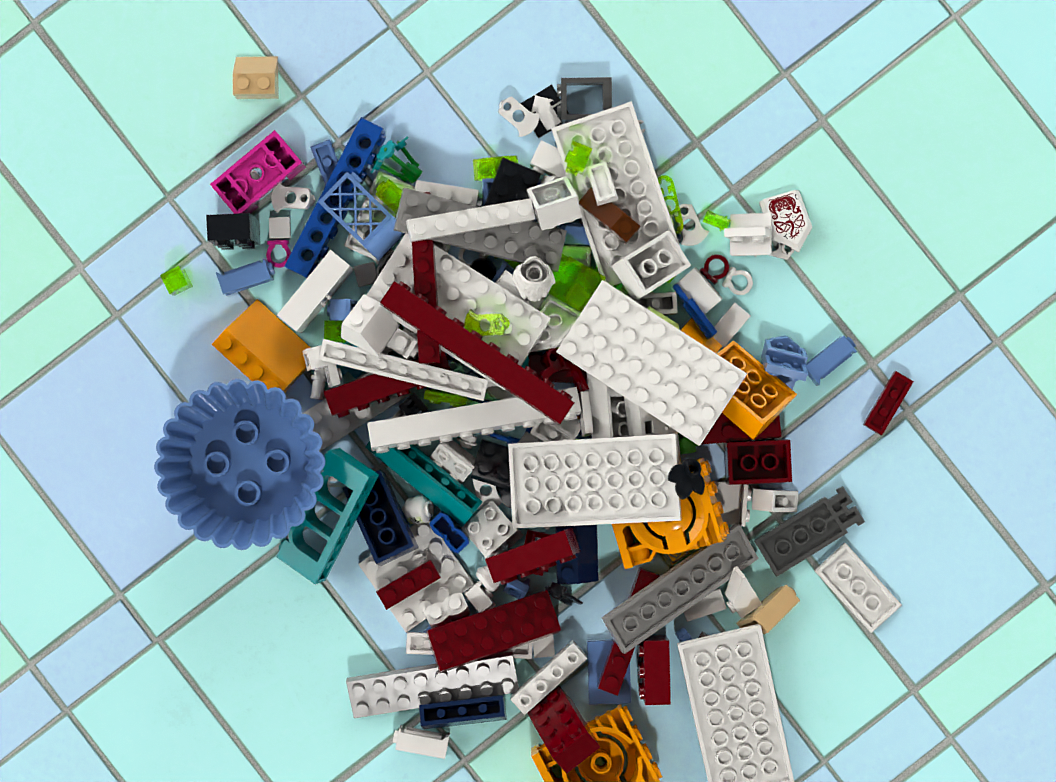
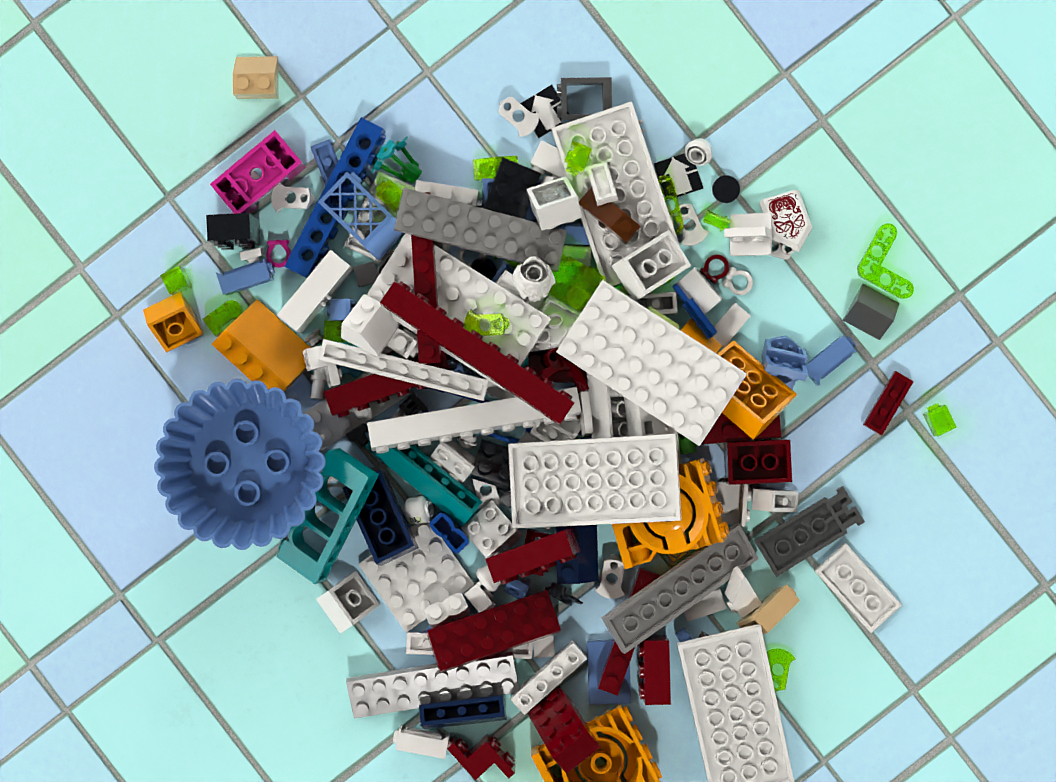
white tile [269,217,291,239] -> none
dark red plate [376,559,441,610] -> none
white plate [406,198,535,242] -> none
clear neon green plate [424,388,468,407] -> none
black plate [668,458,705,500] -> none
none -> light orange slope [143,291,203,353]
none -> clear neon green leg [202,300,243,337]
none -> white plate [239,247,264,263]
none -> light grey bush [305,329,325,348]
none -> white slope [316,571,380,633]
none -> black tile [346,423,369,447]
none -> dark red bracket [447,734,516,780]
none -> white piece [595,555,626,599]
none -> sticker [654,153,703,201]
none -> white cone [684,138,712,166]
none -> black piece [712,175,740,203]
none -> clear neon green piece [767,648,796,692]
none -> dark grey slope [843,284,900,340]
none -> clear neon green beam [857,223,914,299]
none -> clear neon green brick [923,403,957,436]

